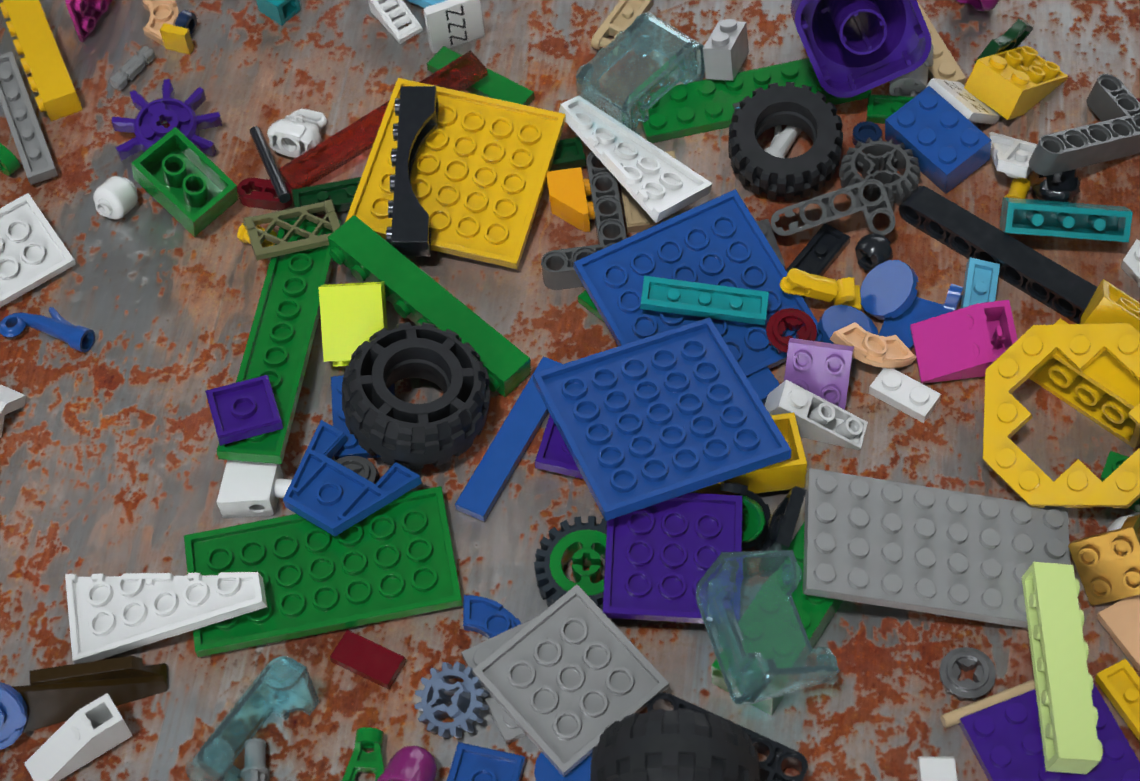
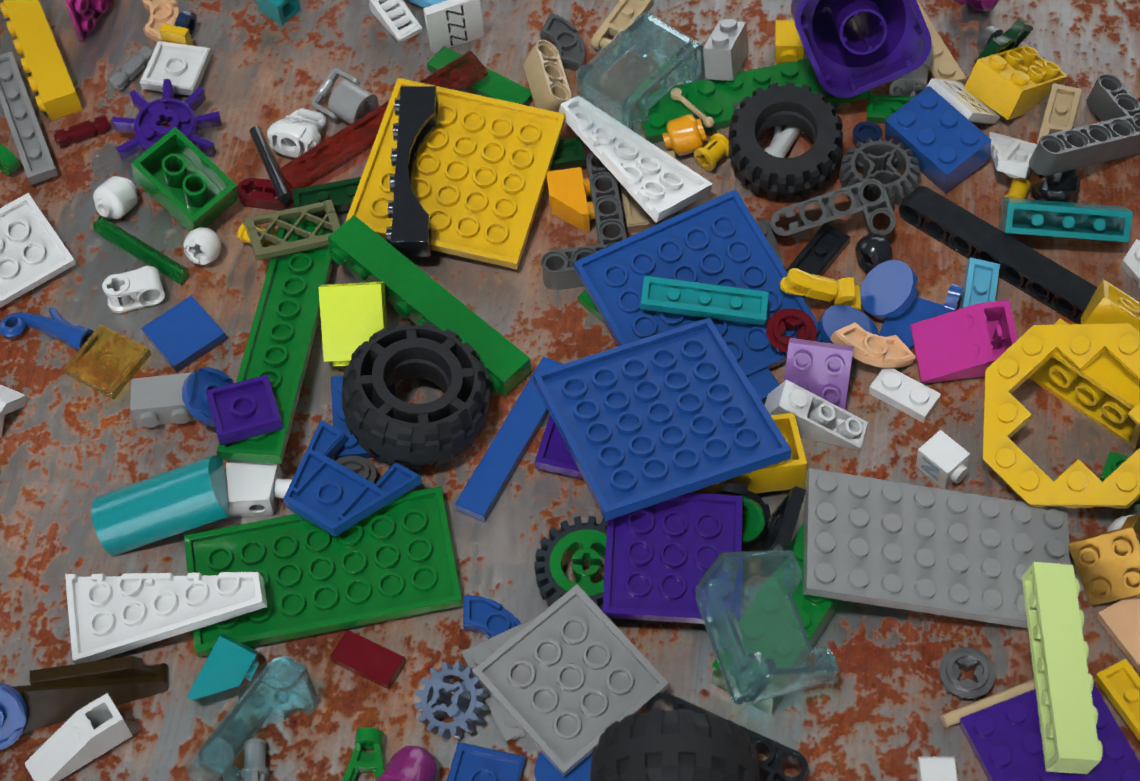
none -> dark red axle [53,115,110,147]
none -> clear yellow plate [63,324,151,399]
none -> teal brick [91,455,229,556]
none -> green axle [93,216,190,285]
none -> white piece [102,266,165,314]
none -> light grey brick [130,372,198,427]
none -> white plate [140,41,212,96]
none -> blue tile [141,295,227,372]
none -> blue tile [181,367,234,427]
none -> white piece [183,227,222,265]
none -> teal slope [187,632,260,700]
none -> light grey piece [312,68,378,128]
none -> tan beam [523,40,572,112]
none -> dark grey tile [540,13,586,73]
none -> light orange head [662,114,707,157]
none -> tan hinge [670,88,714,128]
none -> yellow bush [693,133,729,171]
none -> yellow brick [775,20,804,65]
none -> white brick [916,430,970,489]
none -> flat silver tile [977,25,1003,53]
none -> tan plate [1037,83,1082,144]

